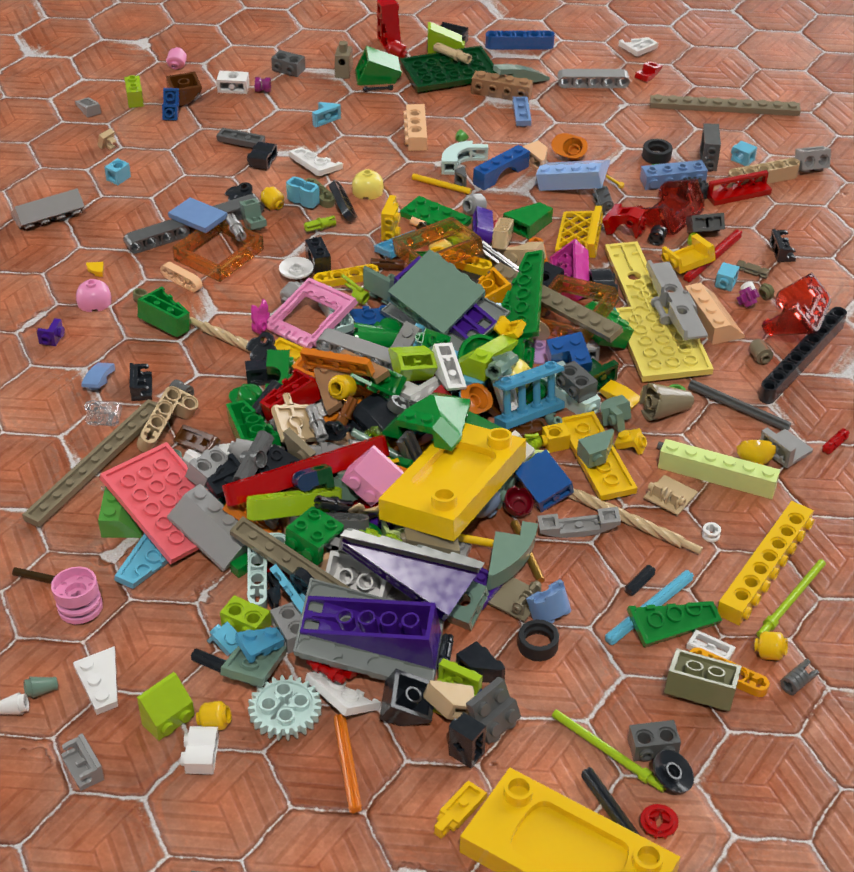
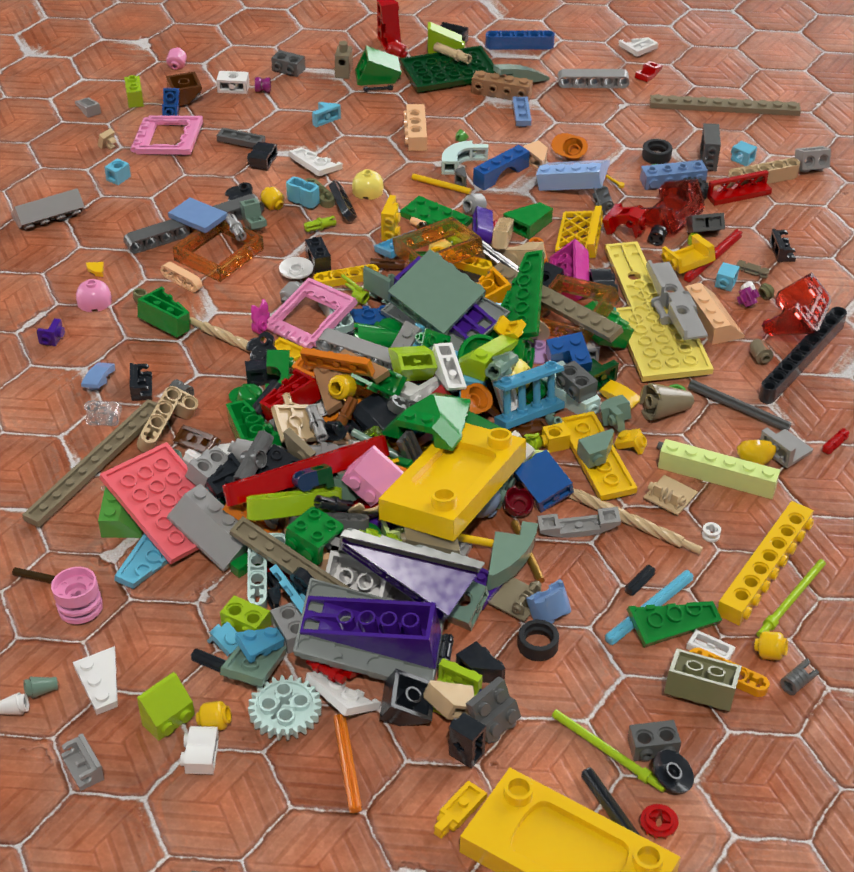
none -> bright pink hinge [130,116,203,155]

